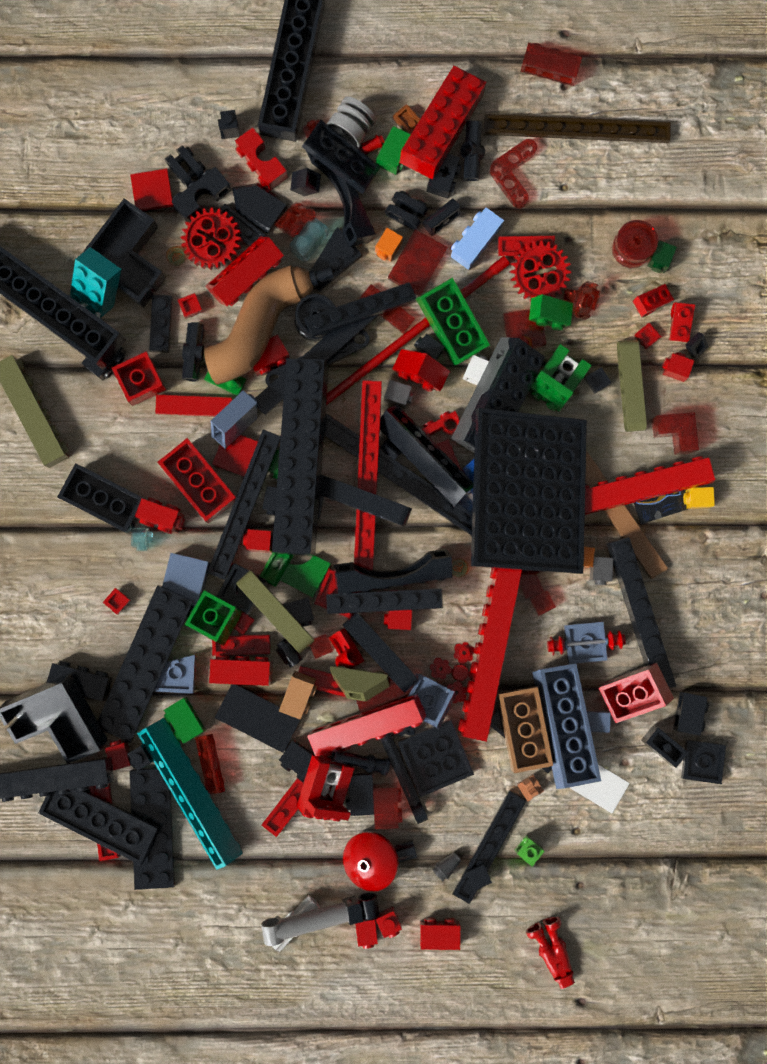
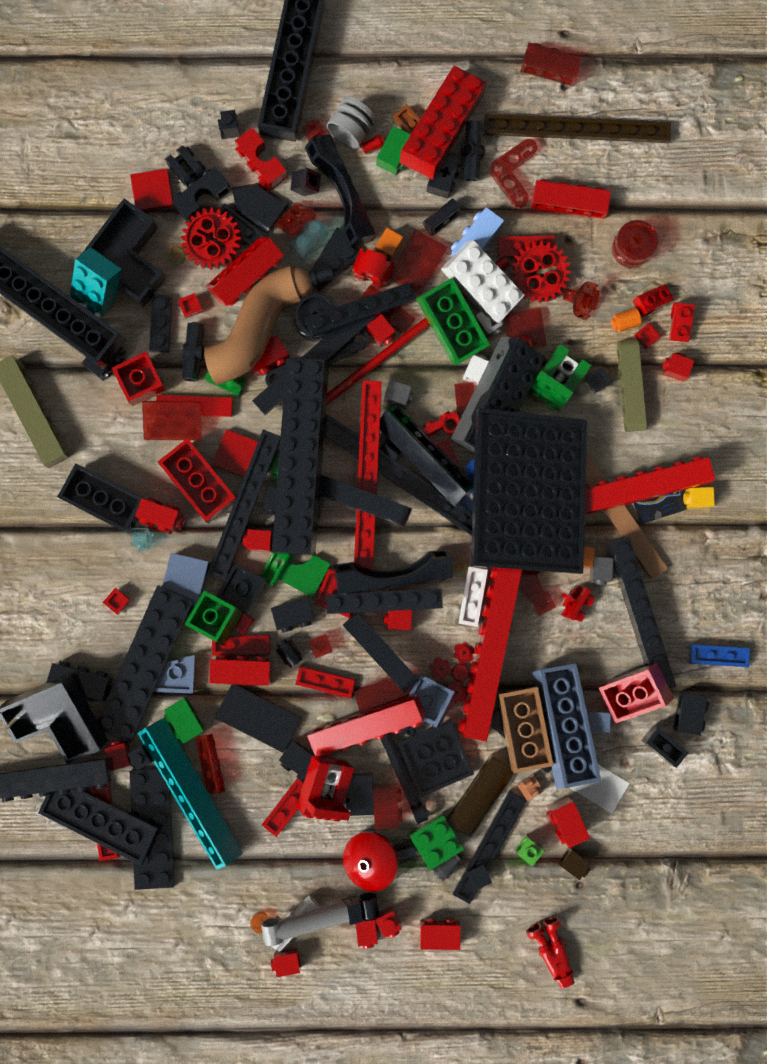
sand blue brick [210,391,257,449] -> none
olive beam [236,570,315,654] -> none
medium nougat brick [279,671,317,720] -> none
black tile [301,119,381,194] -> none
red plate [329,628,364,669] -> none
olive slope [330,666,390,701] -> none
black pin [331,749,390,776] -> none
black brick [385,191,428,230] -> none
red brick [392,349,450,392] -> none
black brick [414,334,444,361] -> none
green brick [529,294,573,330] -> none
sand blue plate [547,622,626,664] -> none
dark green brick [647,240,677,273] -> none
clear red brick [652,412,699,455] -> none
black plate [681,739,726,784] -> none
black plate [685,332,709,359] -> none
none -> clear red plate [142,401,202,441]
none -> clear orange tile [250,912,270,933]
none -> red brick [271,948,301,977]
none -> red brick [352,248,395,288]
none -> red brick [367,314,396,347]
none -> green brick [409,812,464,870]
none -> white brick [441,240,524,323]
none -> dark brown brick [447,755,515,837]
none -> clear red tile [454,383,474,420]
none -> white plate [458,567,488,627]
none -> light grey bracket [475,312,504,338]
none -> red brick [531,179,611,219]
none -> red brick [546,796,590,848]
none -> dark brown brick [557,848,591,880]
none -> red hips [561,585,595,622]
none -> orange brick [611,308,641,333]
none -> blue plate [689,644,750,668]

